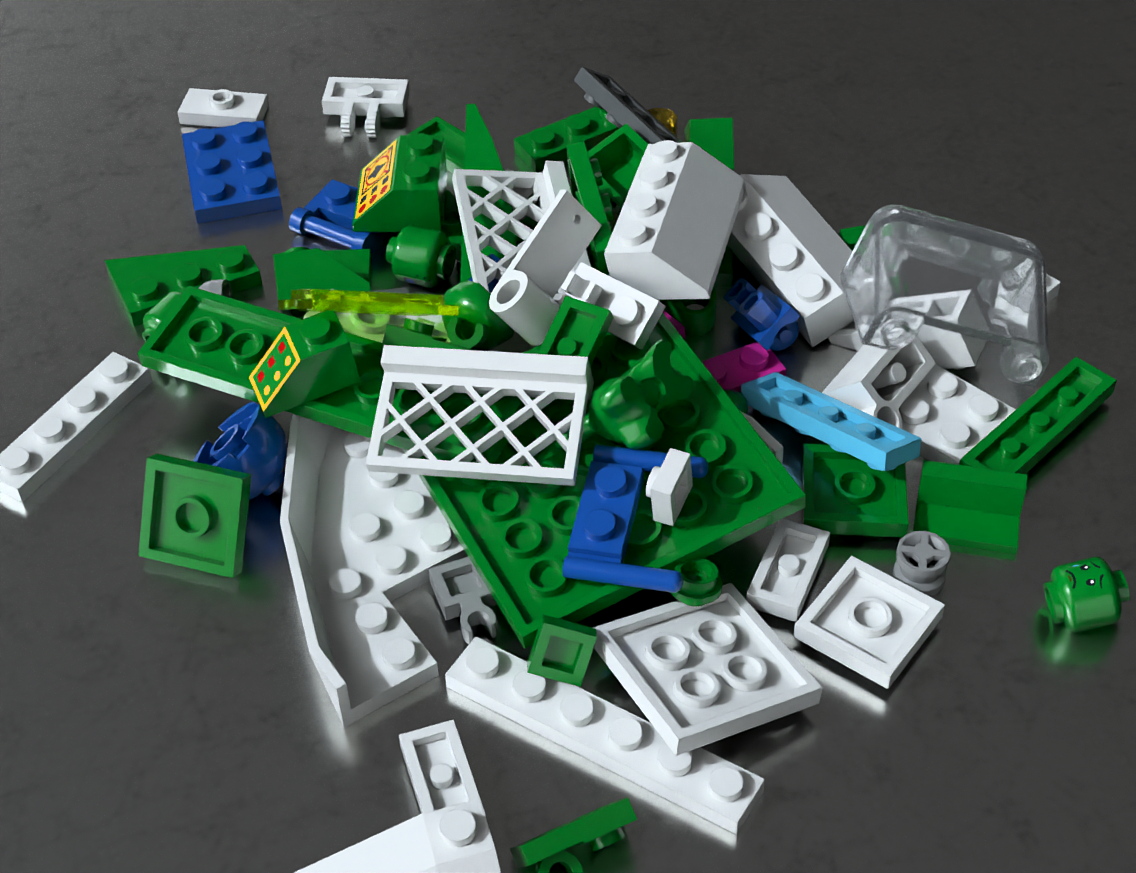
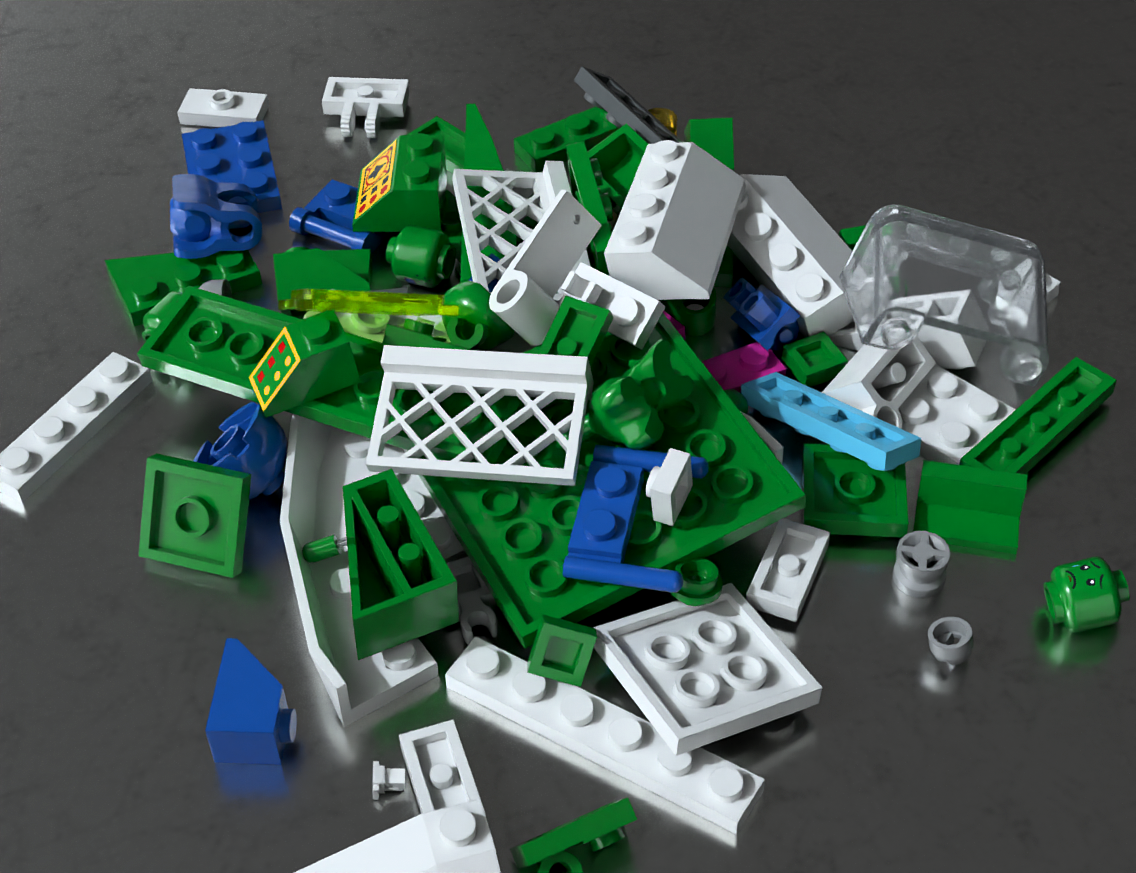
white plate [794,556,945,689] -> none
none -> blue piece [170,174,262,259]
none -> blue slope [205,638,297,765]
none -> green piece [302,534,347,563]
none -> green wedge [343,469,459,661]
none -> white piece [373,761,405,800]
none -> green plate [782,331,848,387]
none -> light grey hinge [928,617,974,665]

